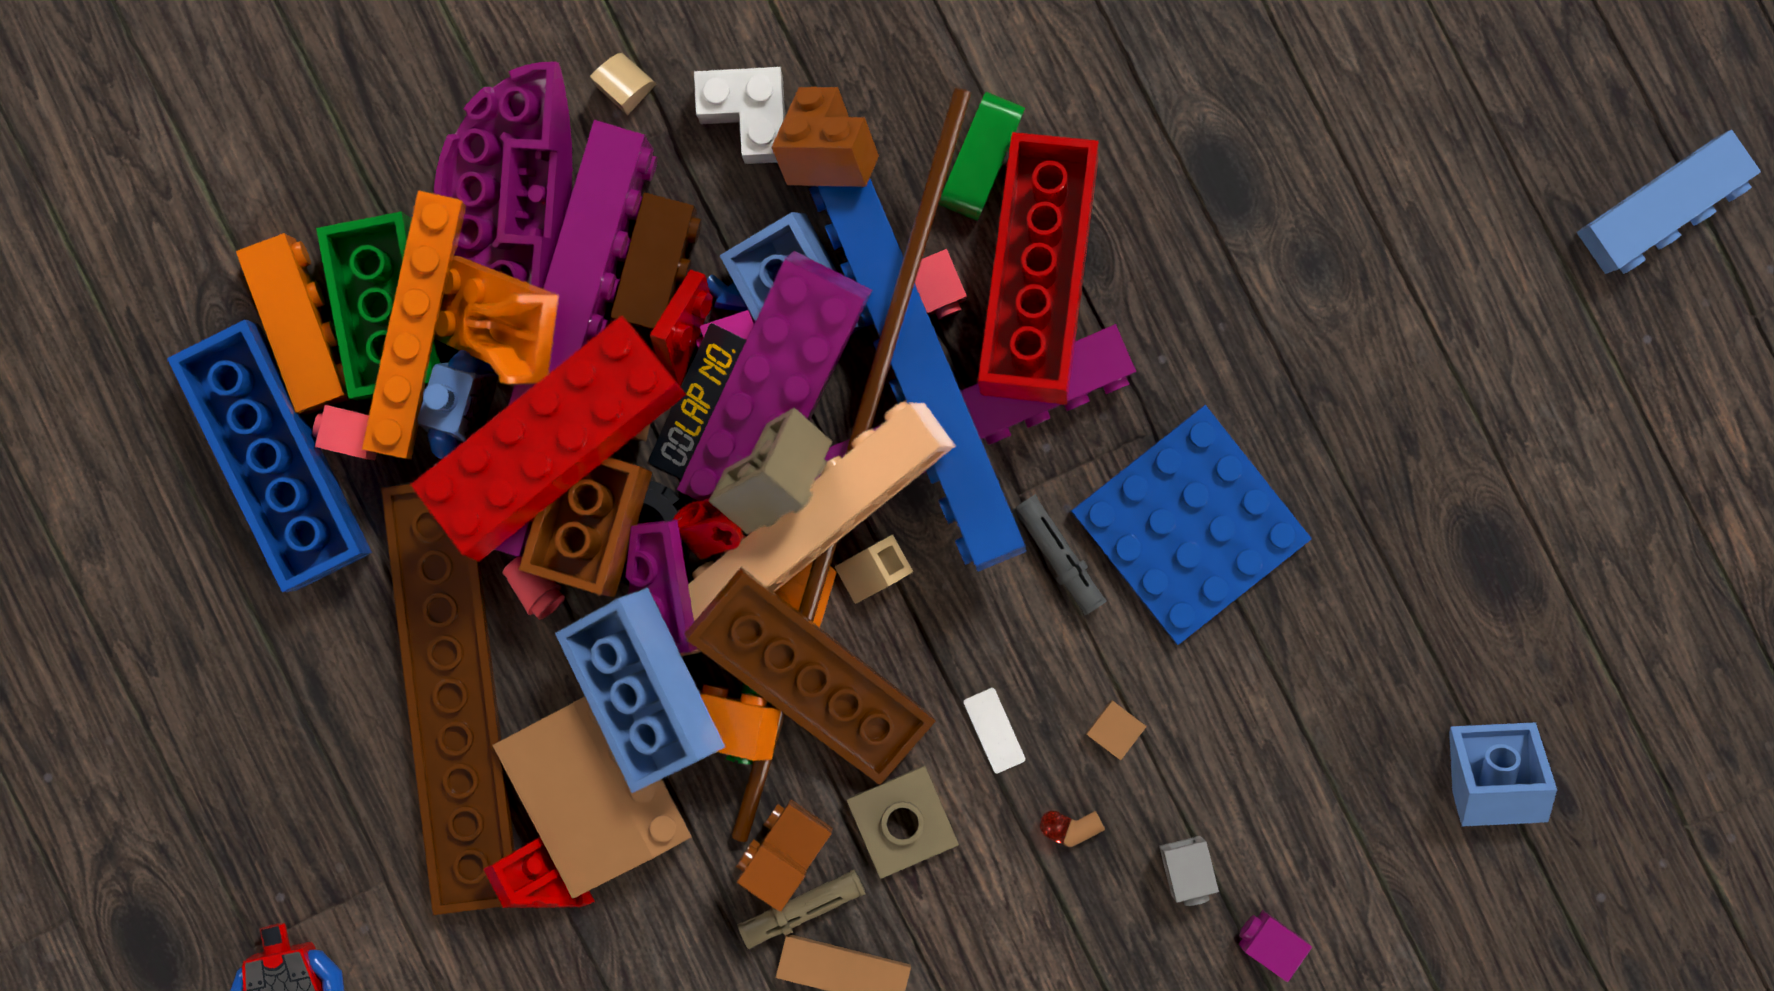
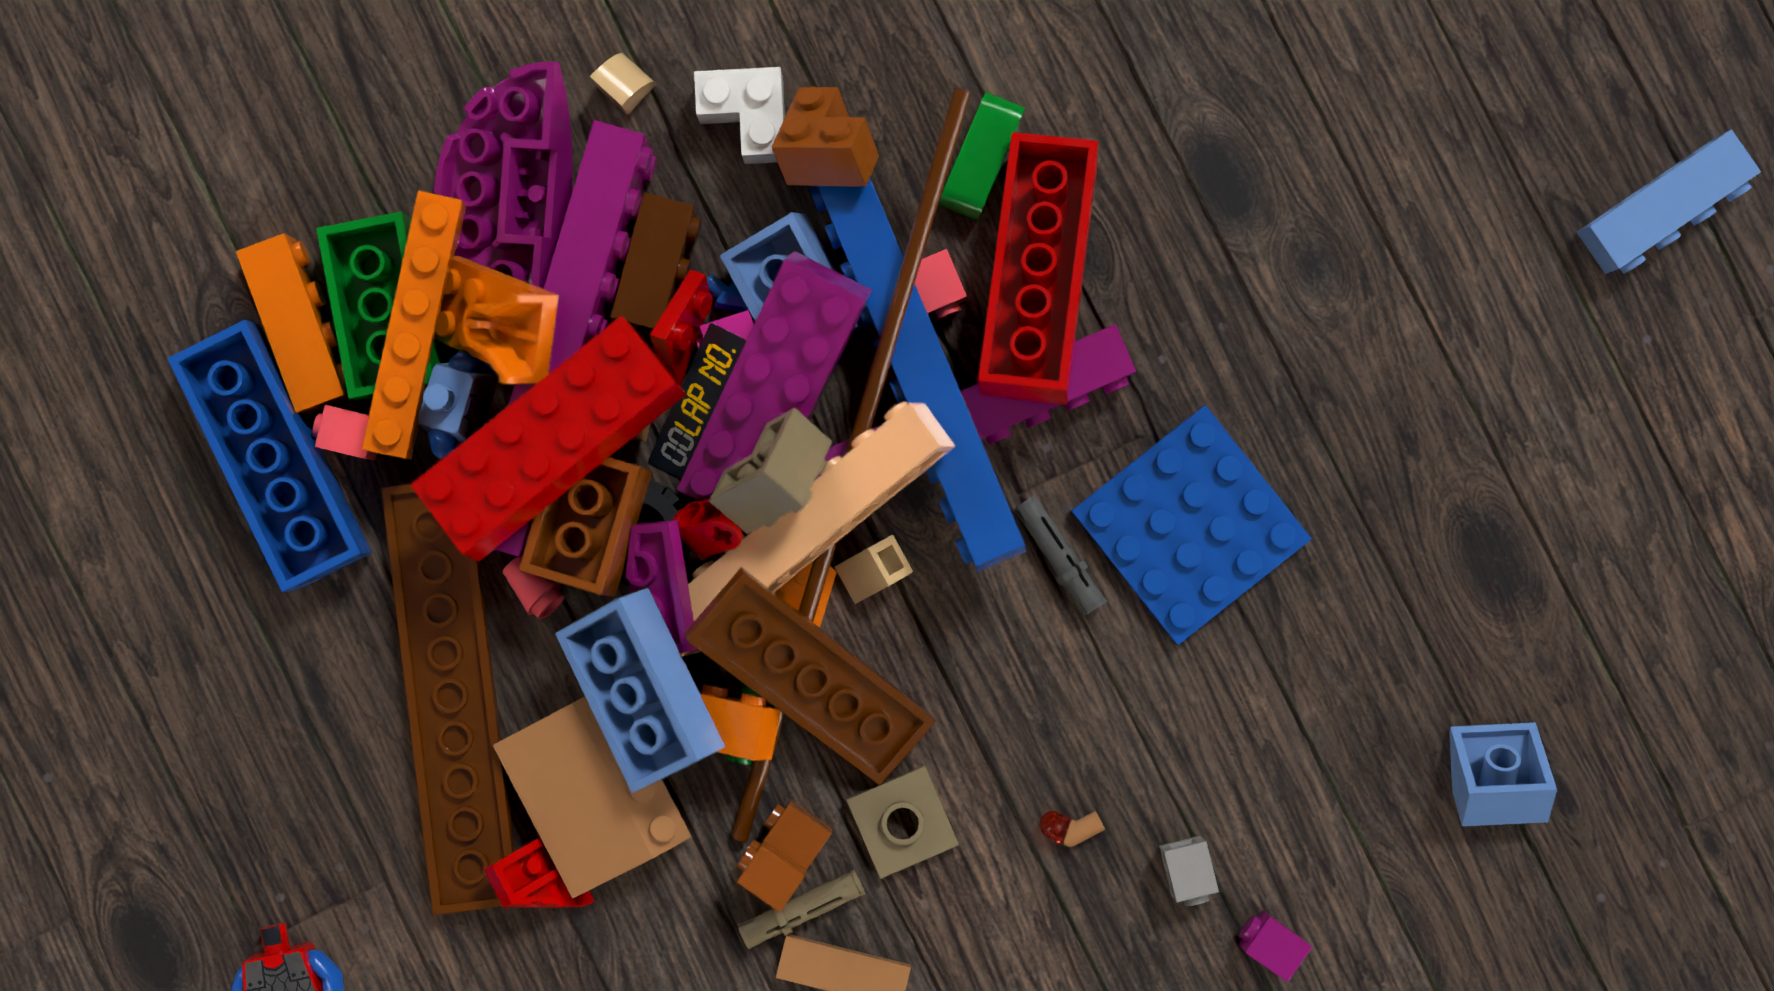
white sticker [964,688,1025,773] -> none
medium nougat tile [1085,700,1147,760] -> none

